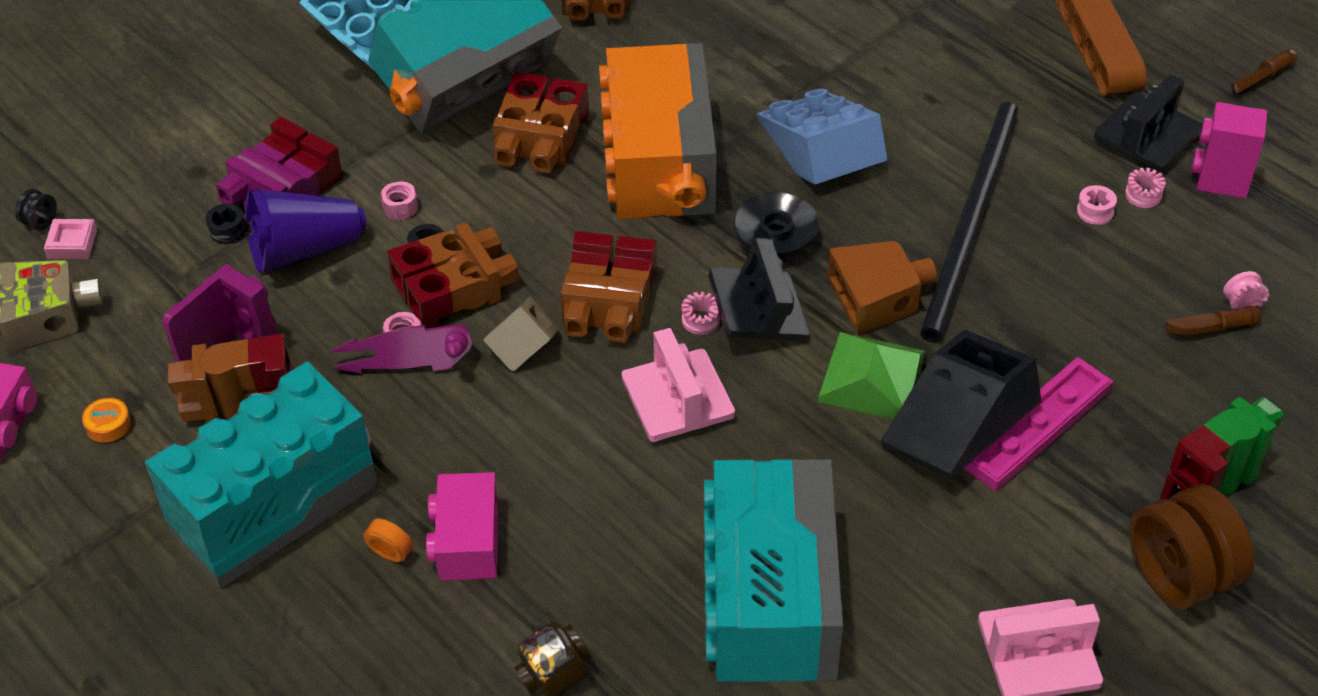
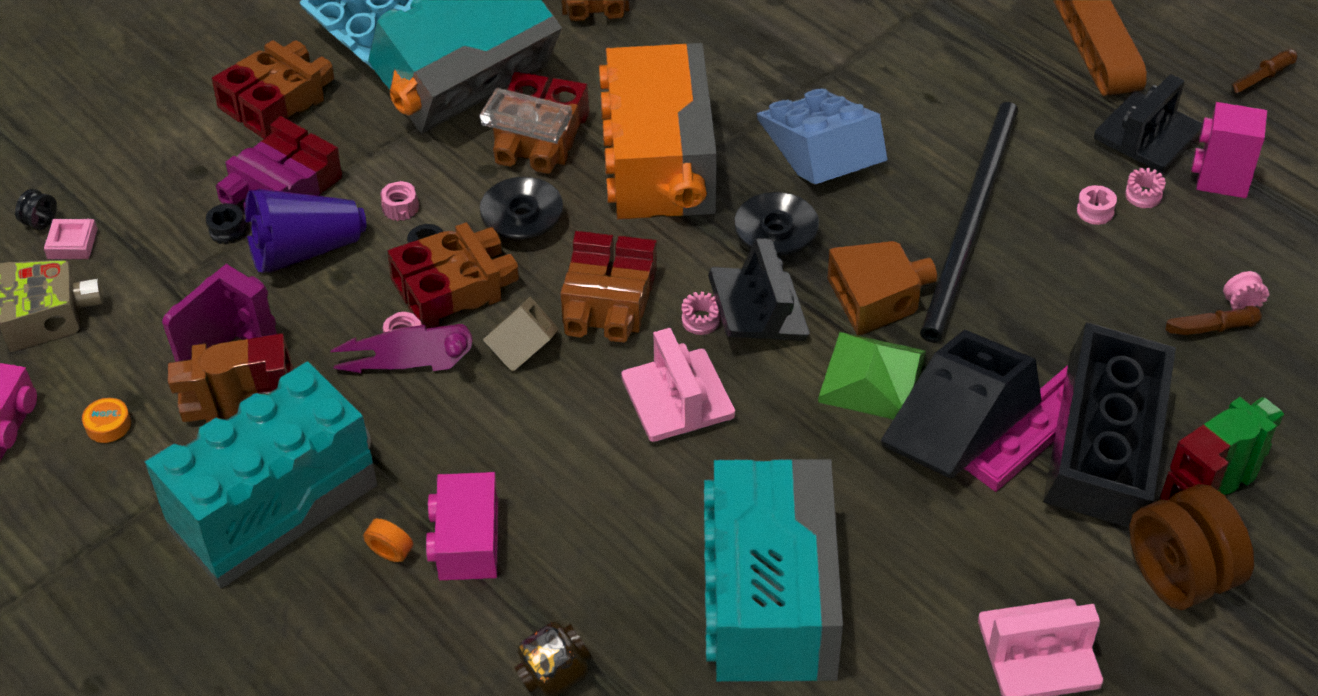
none -> hips [211,40,334,139]
none -> clear plate [480,88,572,144]
none -> black dish [480,177,563,239]
none -> black brick [1043,322,1176,527]

